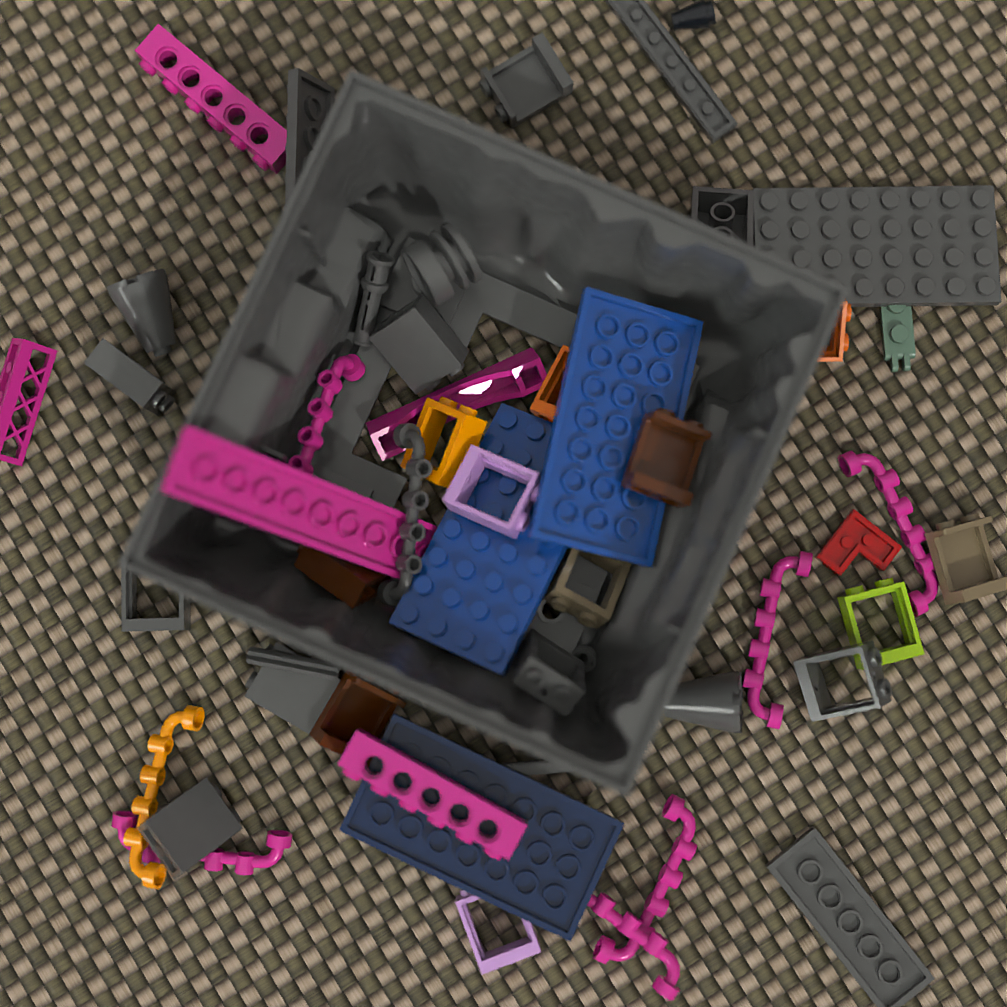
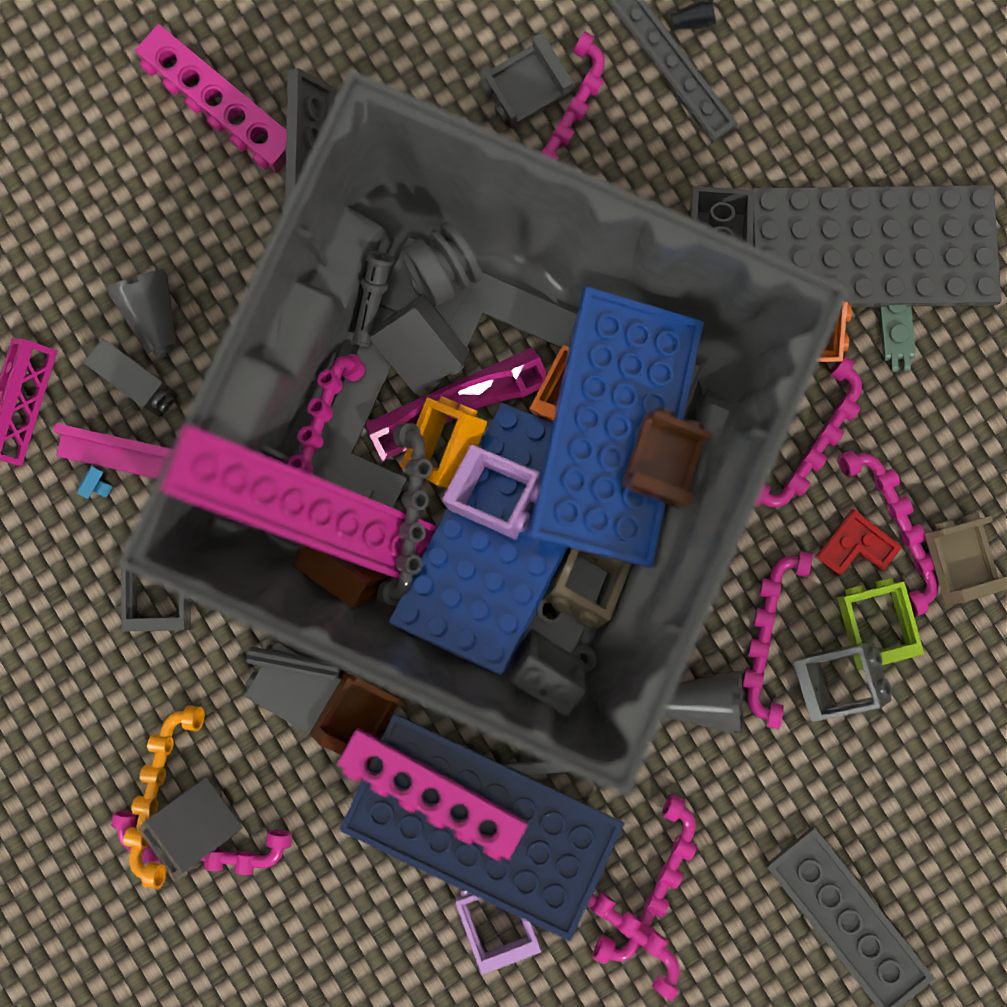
none -> dark pink fence [54,423,171,479]
none -> dark azure tile [76,464,113,499]
none -> dark pink bar [541,31,605,160]
none -> dark pink bar [755,355,862,507]

